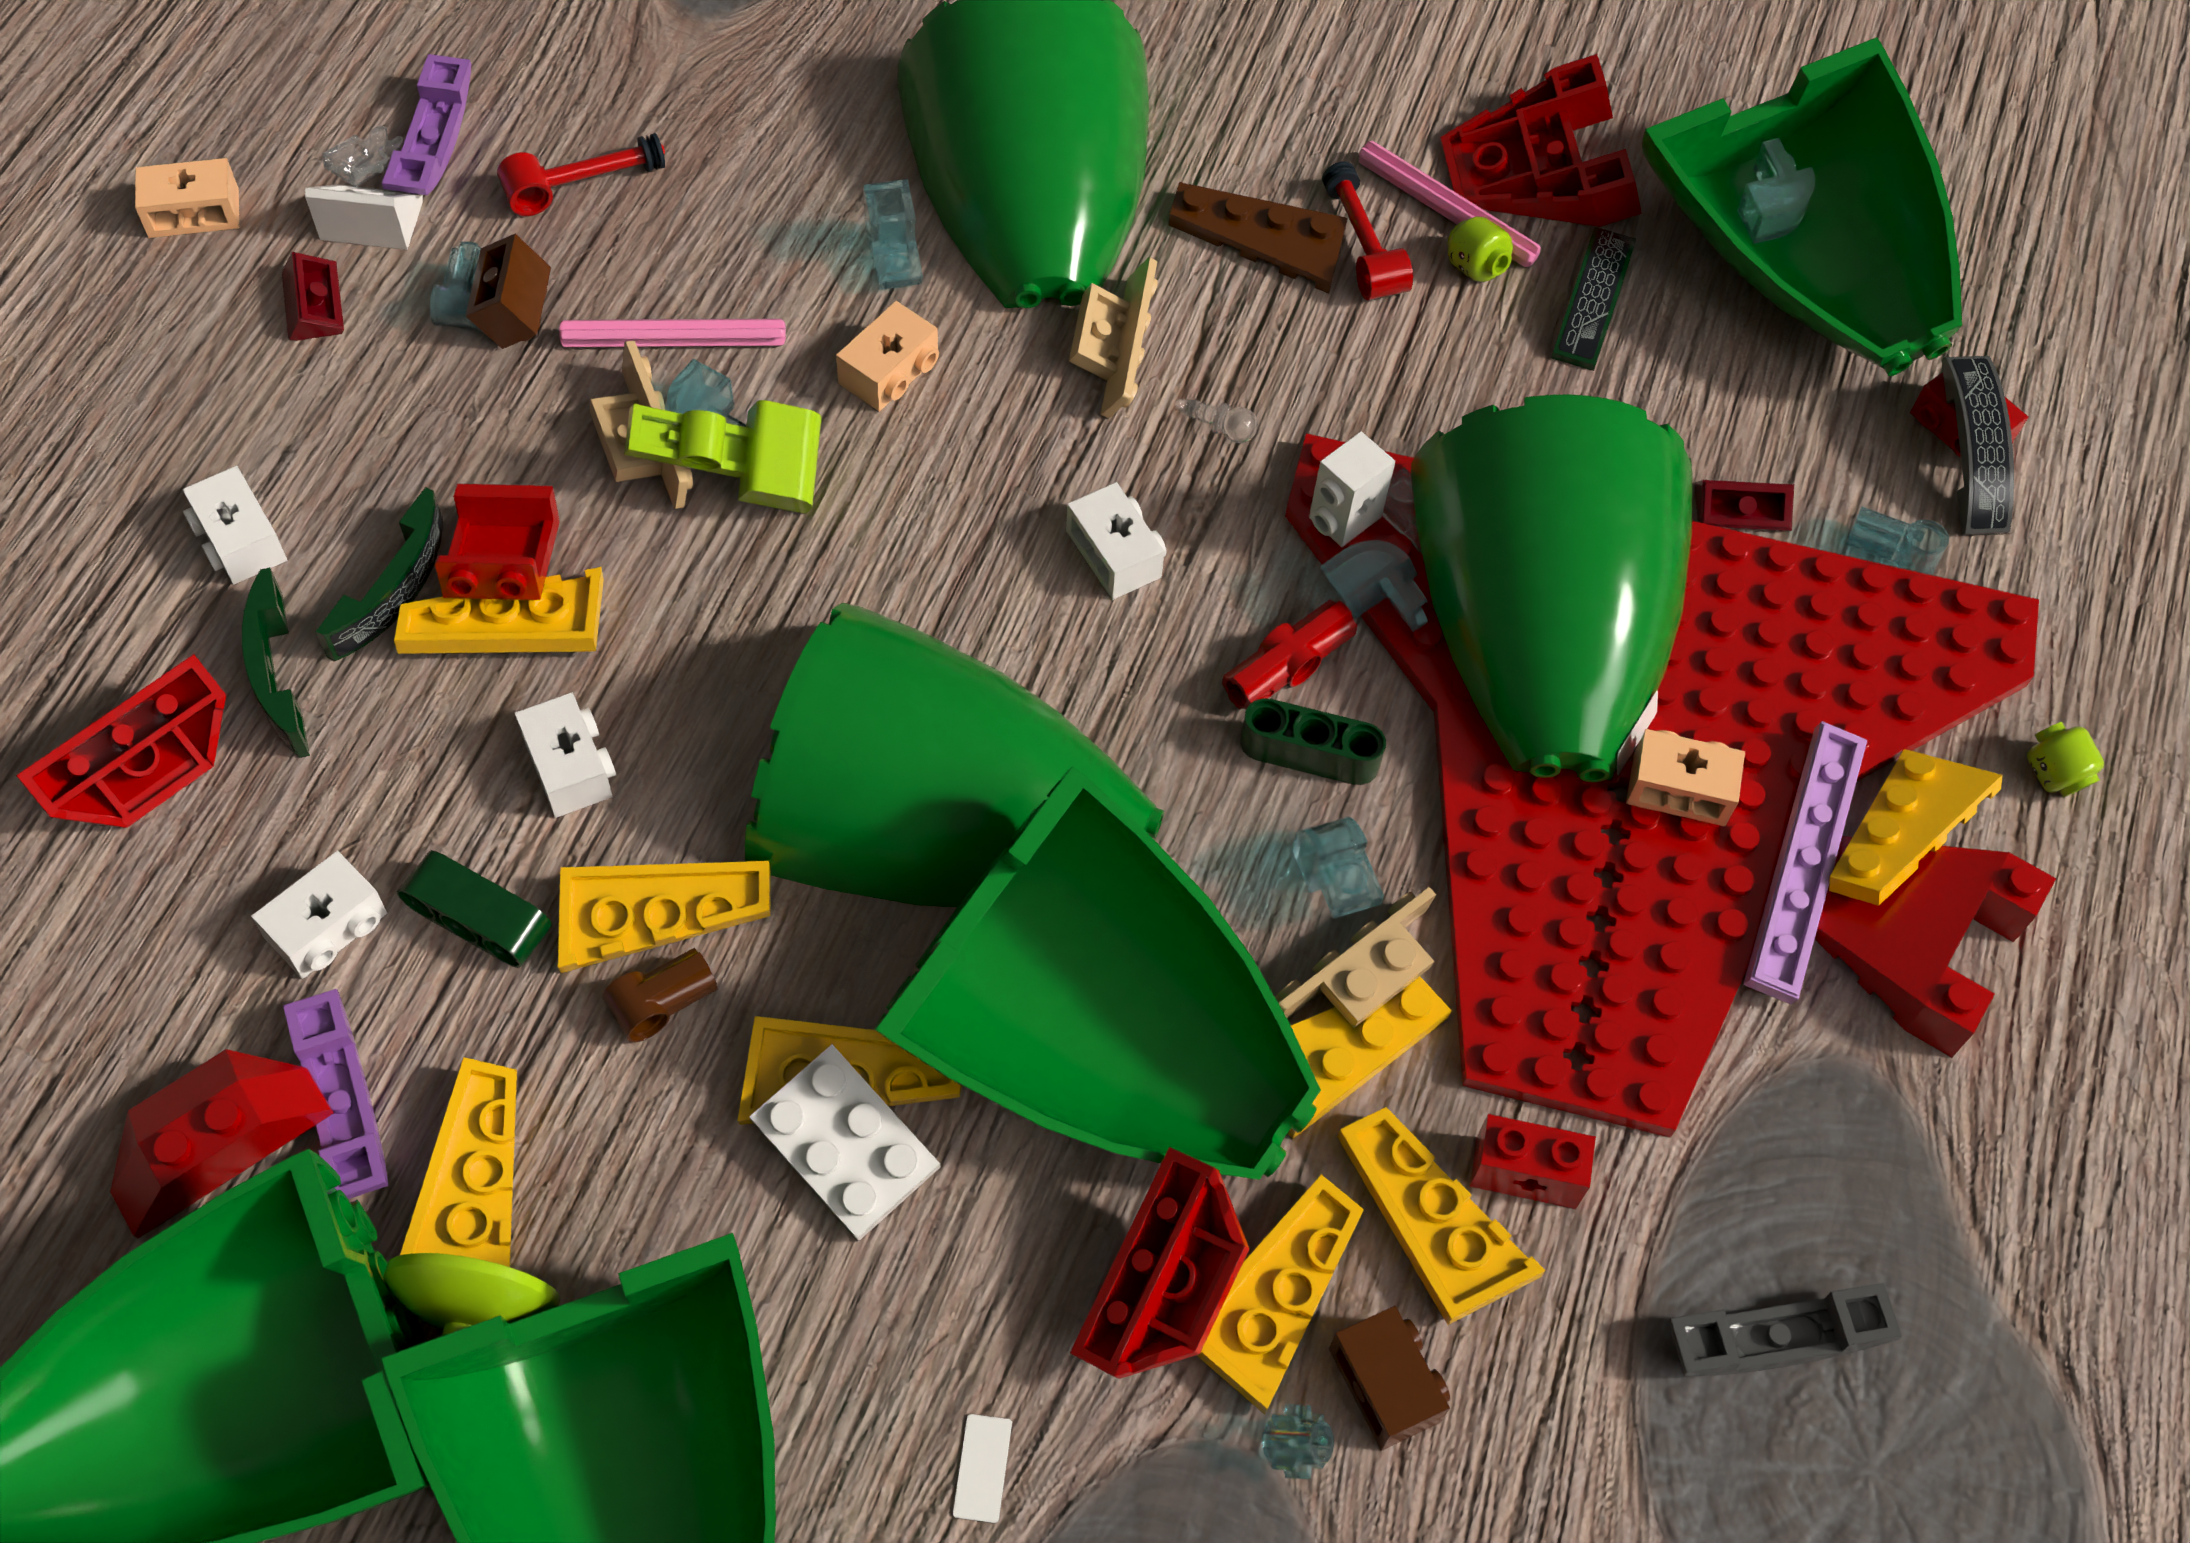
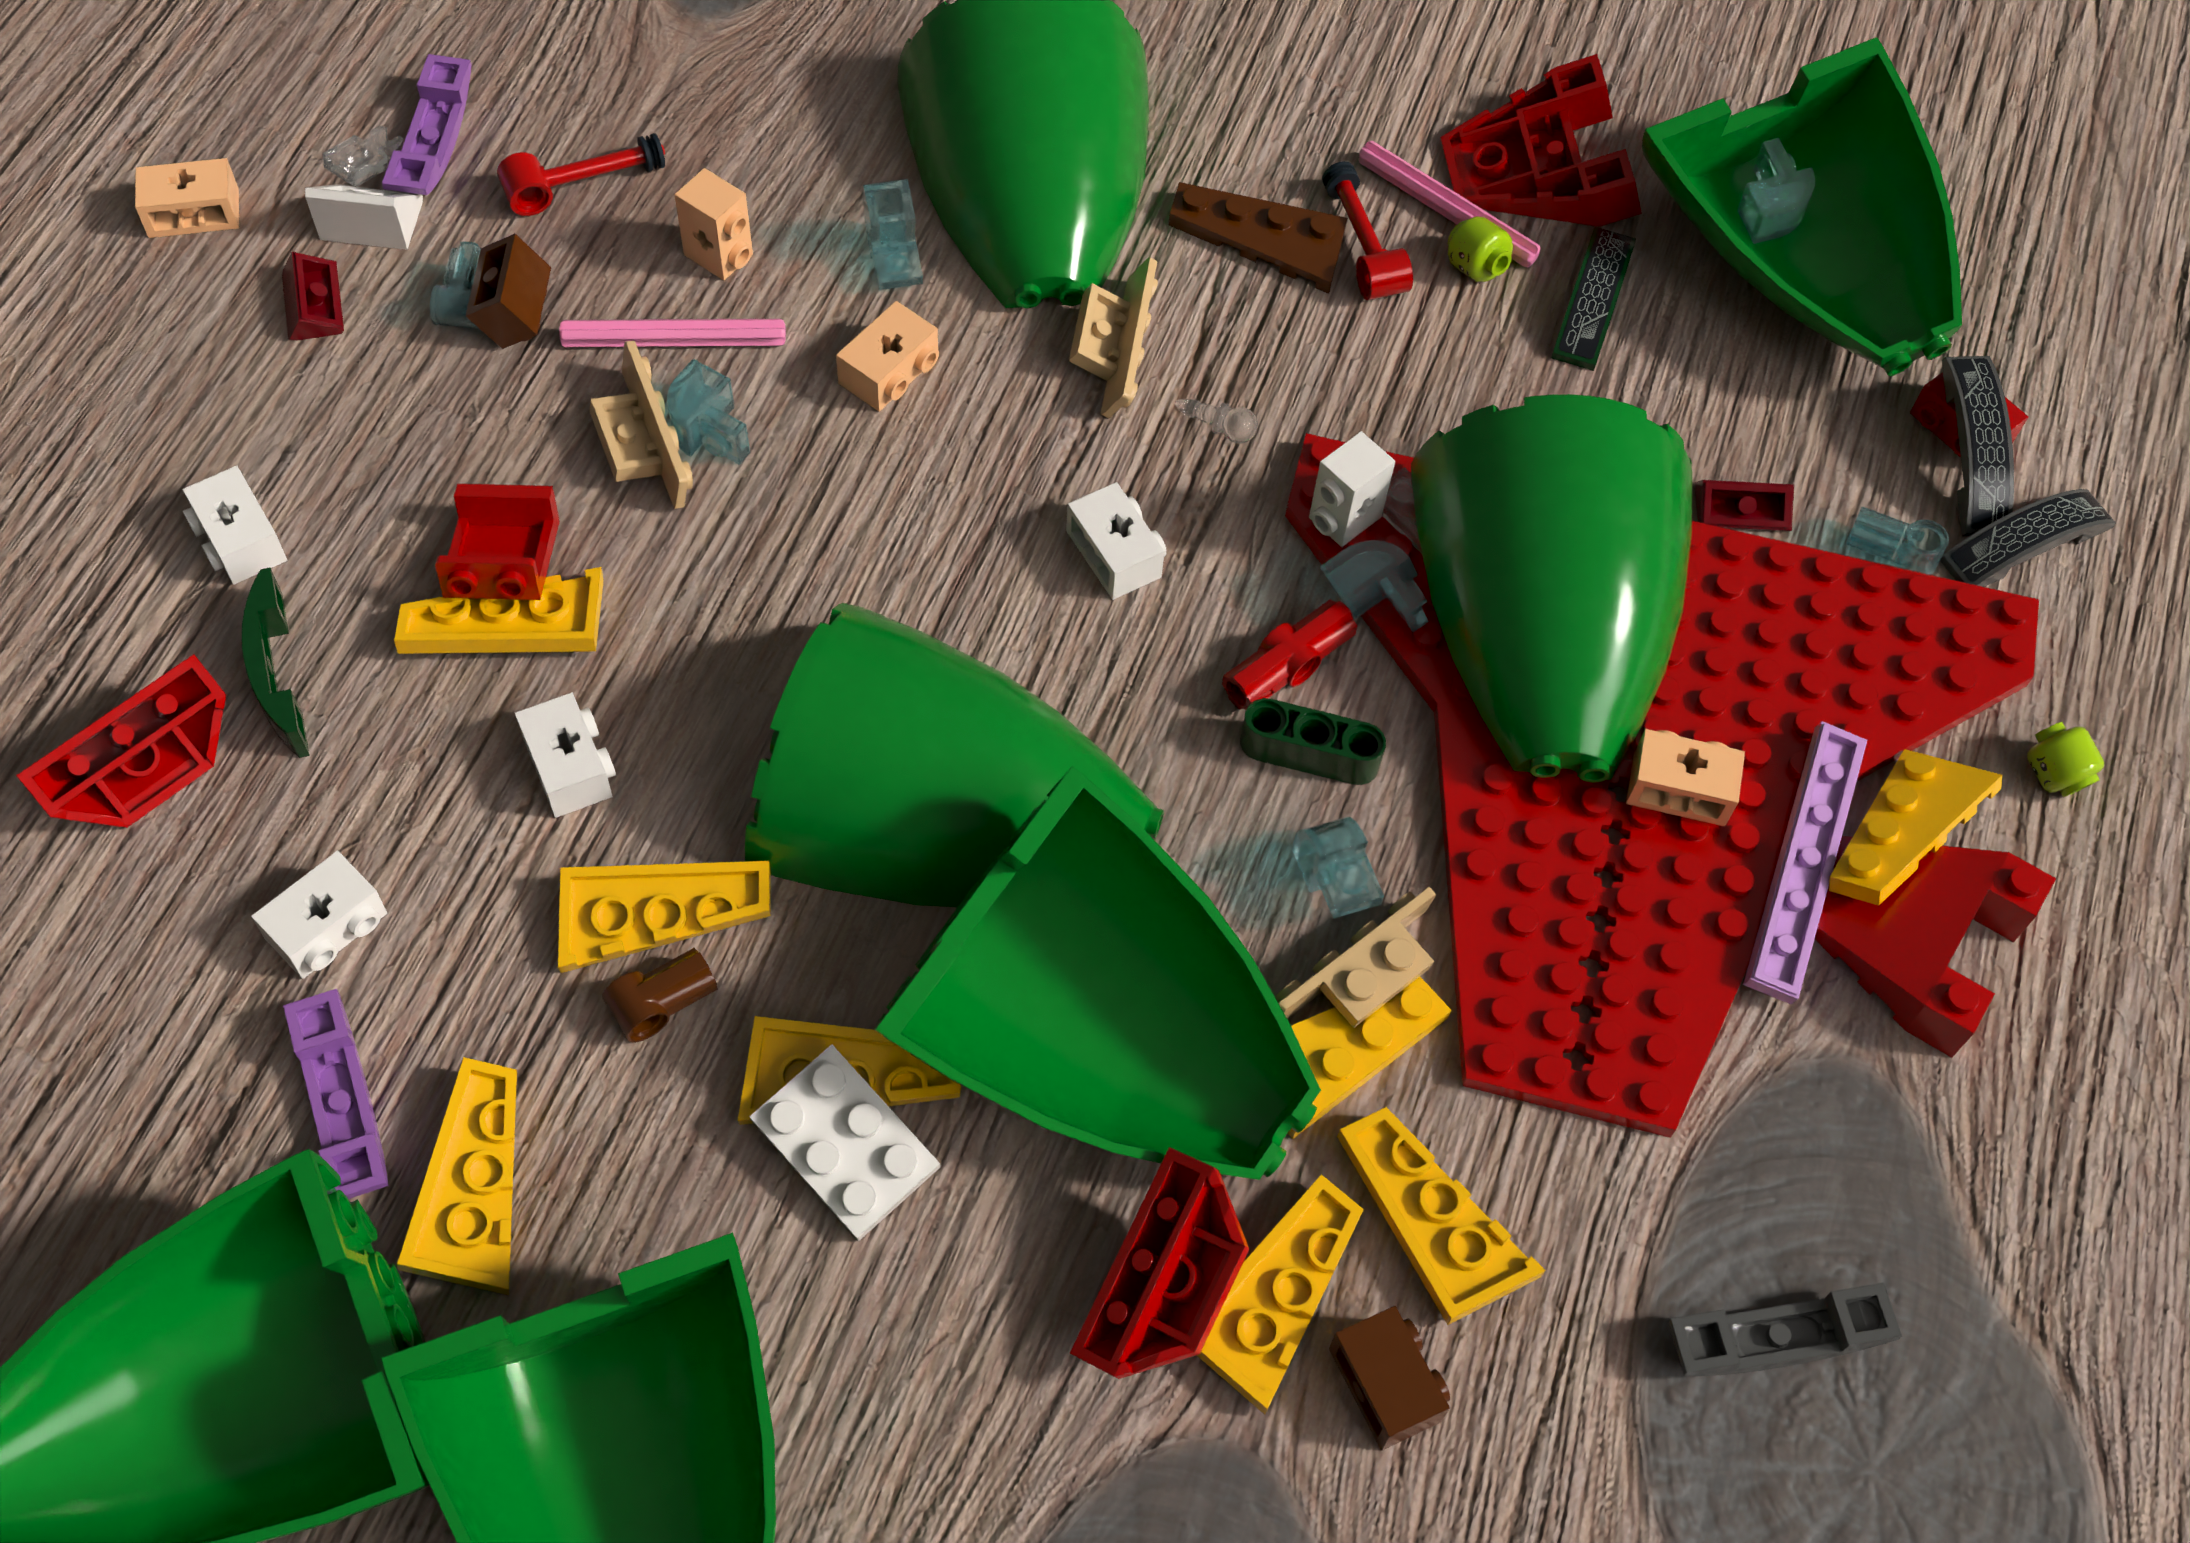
red wedge [110,1049,334,1239] -> none
slope [315,487,443,661] -> none
lime dish [384,1253,560,1336] -> none
dark green beam [397,850,552,968] -> none
lime plate [624,400,822,514] -> none
white sticker [953,1414,1012,1523] -> none
clear light blue gear [1262,1404,1334,1479] -> none
red brick [1469,1114,1596,1209] -> none
white sticker [1617,690,1658,775] -> none
none -> light nougat brick [674,168,753,281]
none -> slope [1940,489,2116,587]

